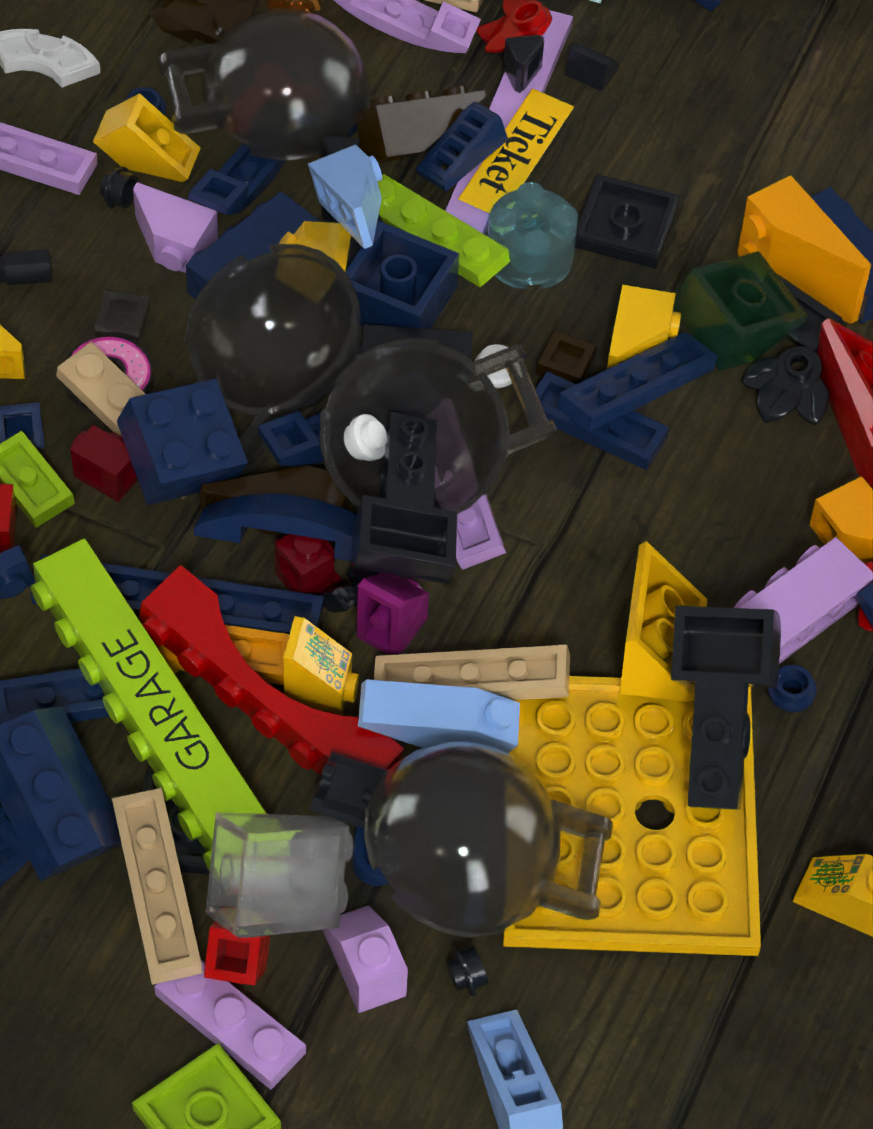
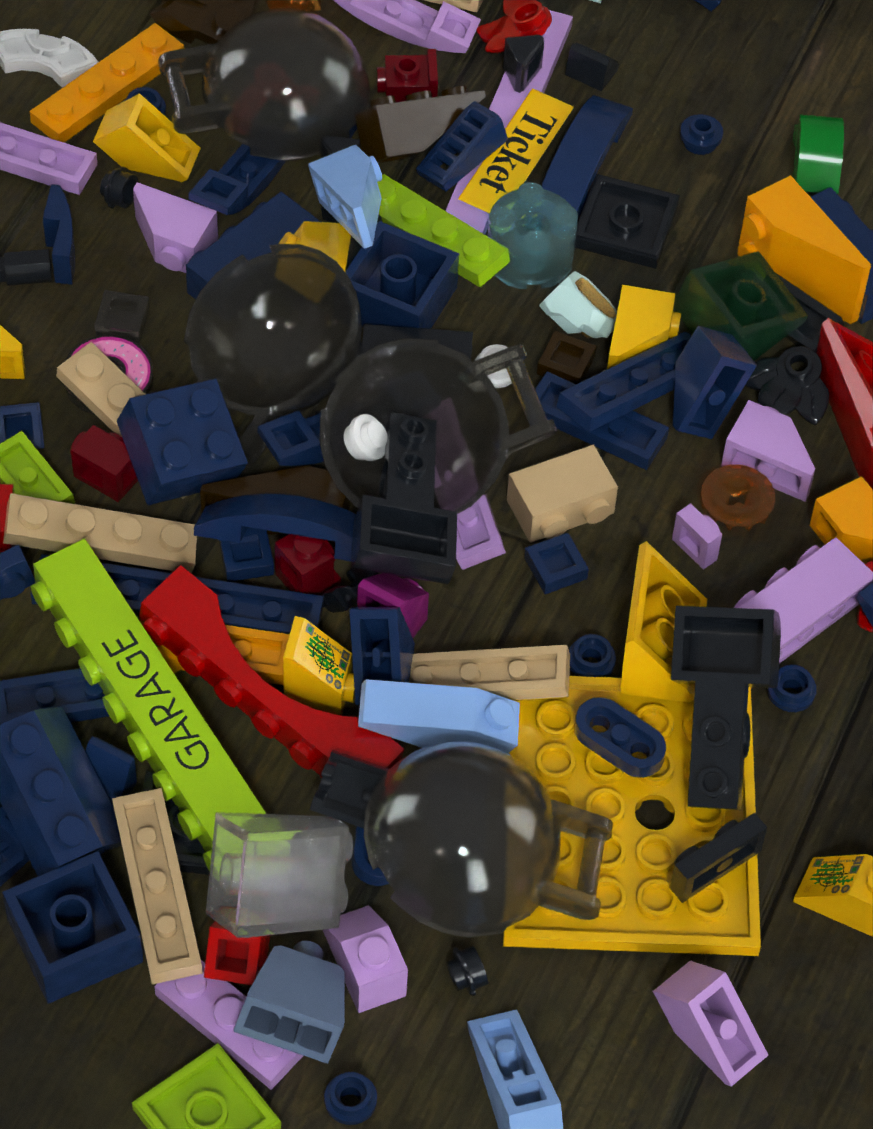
none -> dark blue brick [2,851,143,1004]
none -> tan plate [3,493,197,573]
none -> light orange plate [29,23,185,143]
none -> dark blue slope [43,184,75,285]
none -> dark blue slope [85,737,137,806]
none -> dark blue plate [219,528,274,582]
none -> sand blue torso [233,941,345,1064]
none -> dark blue plate [324,1072,377,1125]
none -> dark blue slope [349,607,415,705]
none -> dark red brick [376,49,438,102]
none -> tan brick [507,445,618,543]
none -> dark blue plate [524,533,589,594]
none -> dark blue slope [530,95,633,233]
none -> light aqua rock [539,271,617,338]
none -> dark blue plate [569,634,616,677]
none -> dark blue plate [575,698,666,778]
none -> lavender slope [653,961,768,1087]
none -> black plate [670,813,767,903]
none -> lavender plate [672,503,722,570]
none -> dark blue slope [673,326,757,439]
none -> dark blue plate [680,114,723,155]
none -> clear orange gear [701,465,775,531]
none -> lavender slope [721,400,815,502]
none -> green brick [793,114,844,194]

